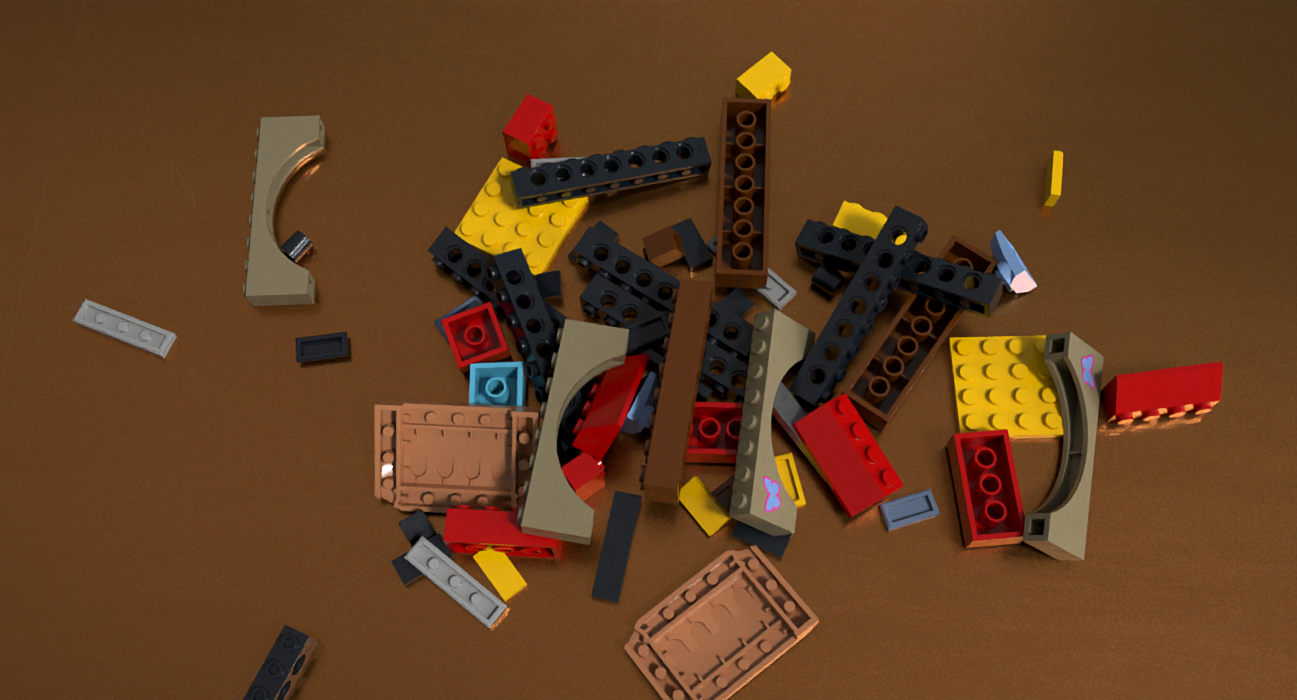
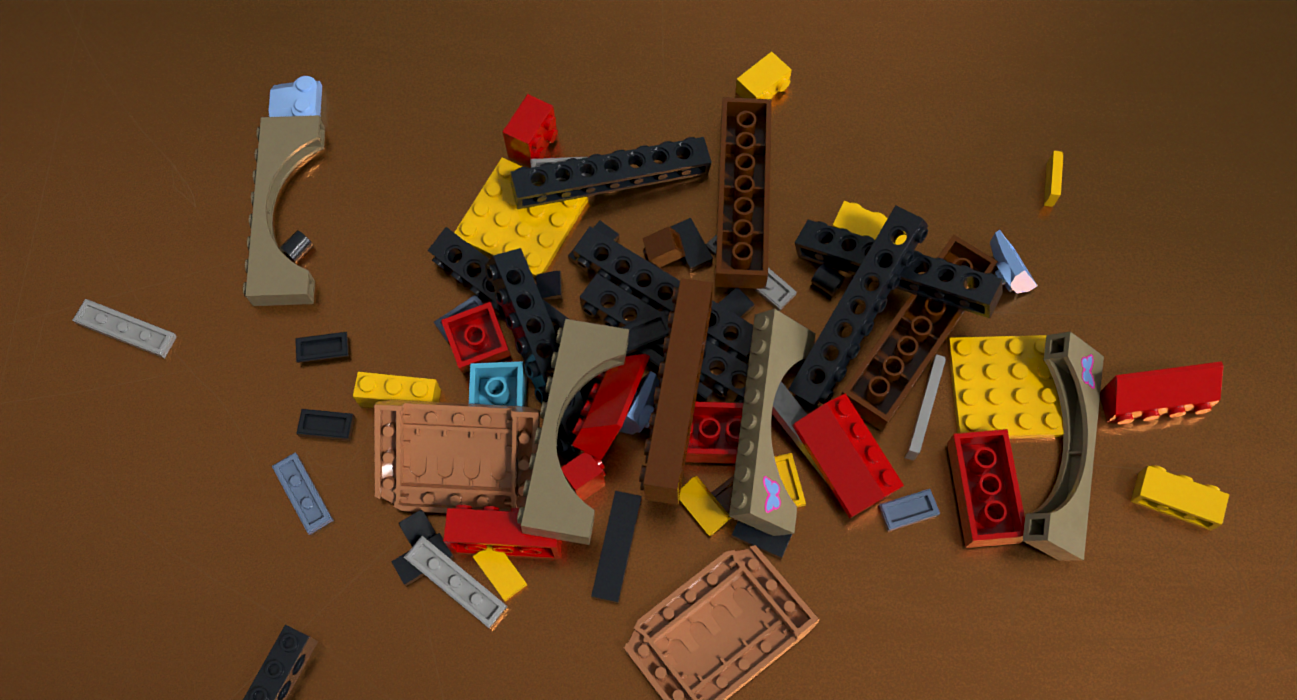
none -> light blue slope [269,76,322,117]
none -> sand blue tile [272,452,334,535]
none -> black tile [296,409,355,441]
none -> yellow brick [353,372,441,408]
none -> light grey tile [904,354,946,461]
none -> yellow brick [1131,465,1229,531]

